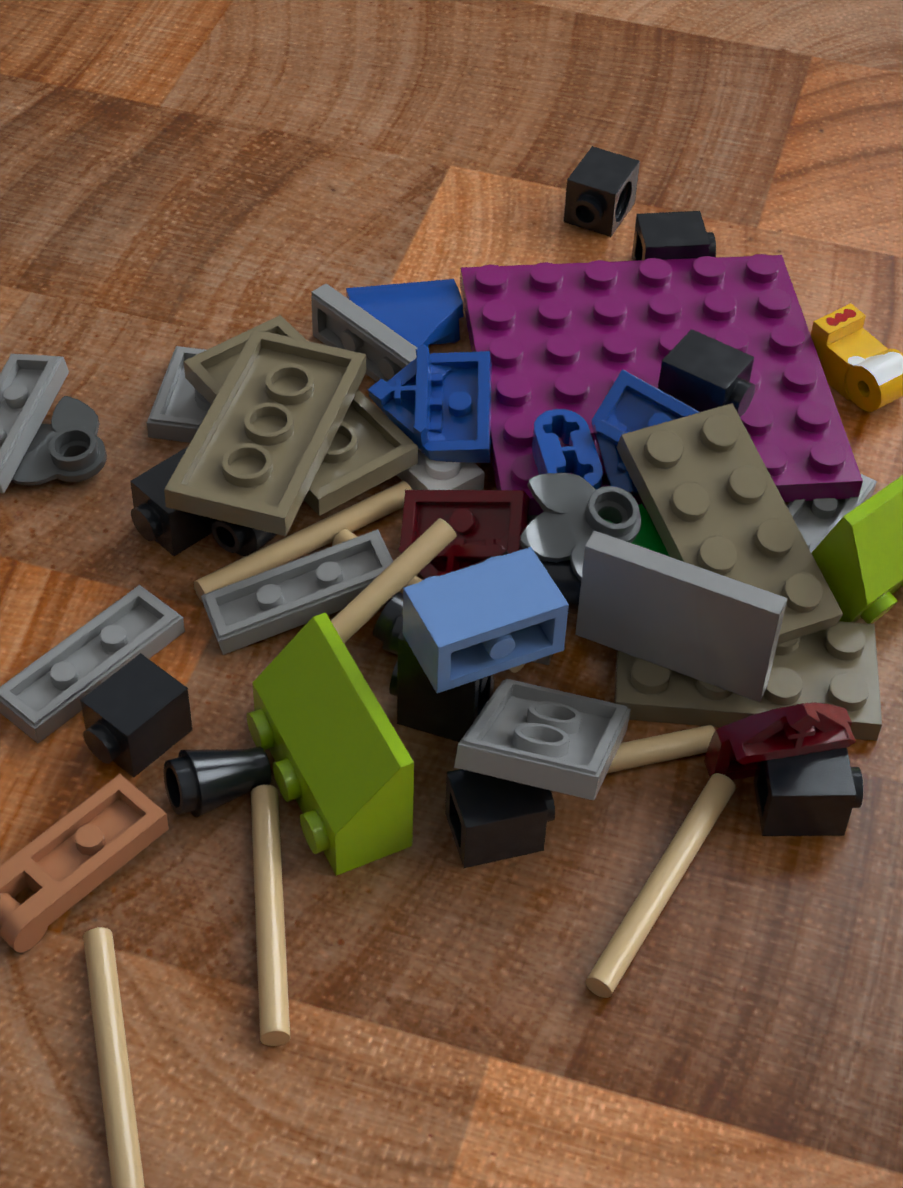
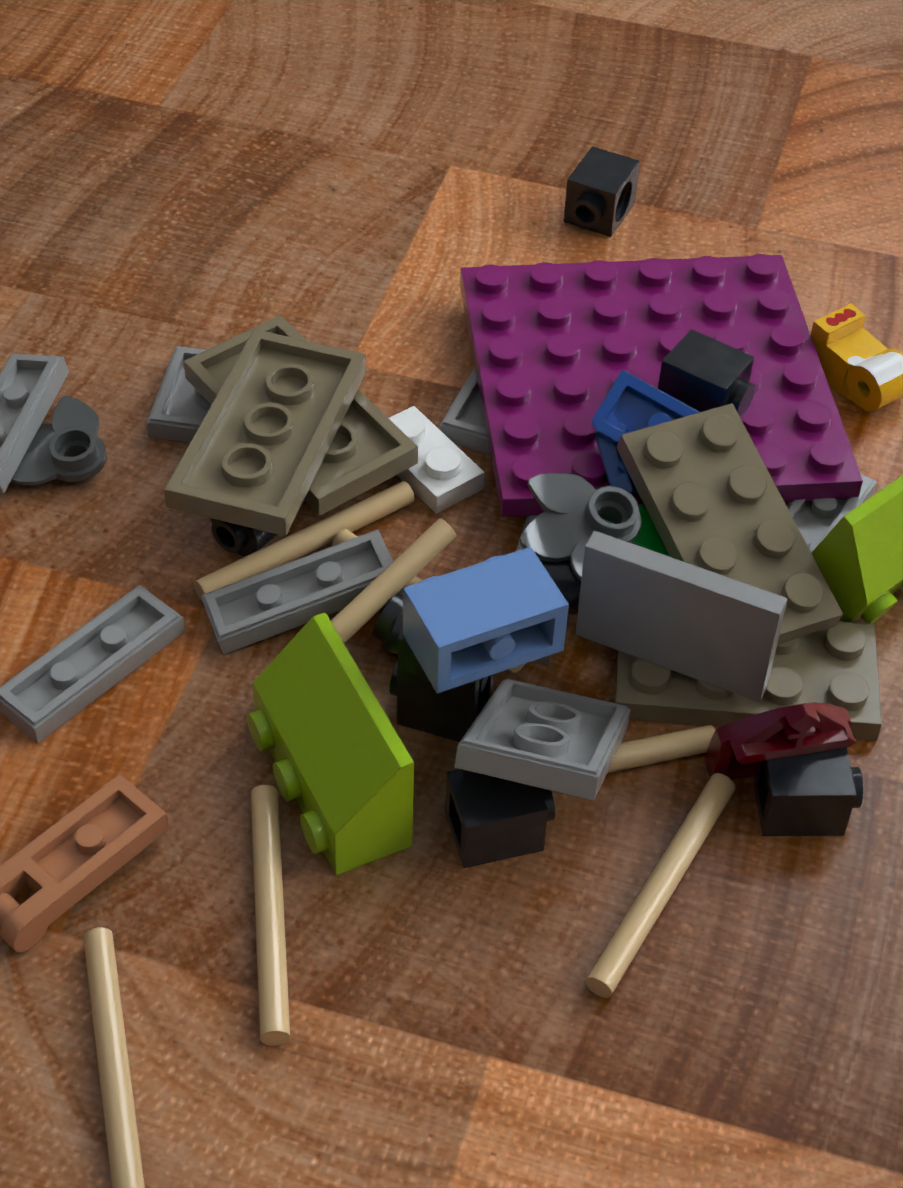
black brick [80,653,193,777] -> none
black brick [130,447,212,556] -> none
black cone [163,746,271,818] -> none
light grey tile [311,283,417,382] -> none
blue slope [346,279,464,348] -> none
blue slope [368,344,492,463] -> none
dark red slope [398,490,530,579] -> none
blue beam [532,409,603,490] -> none
black brick [632,211,716,261] -> none

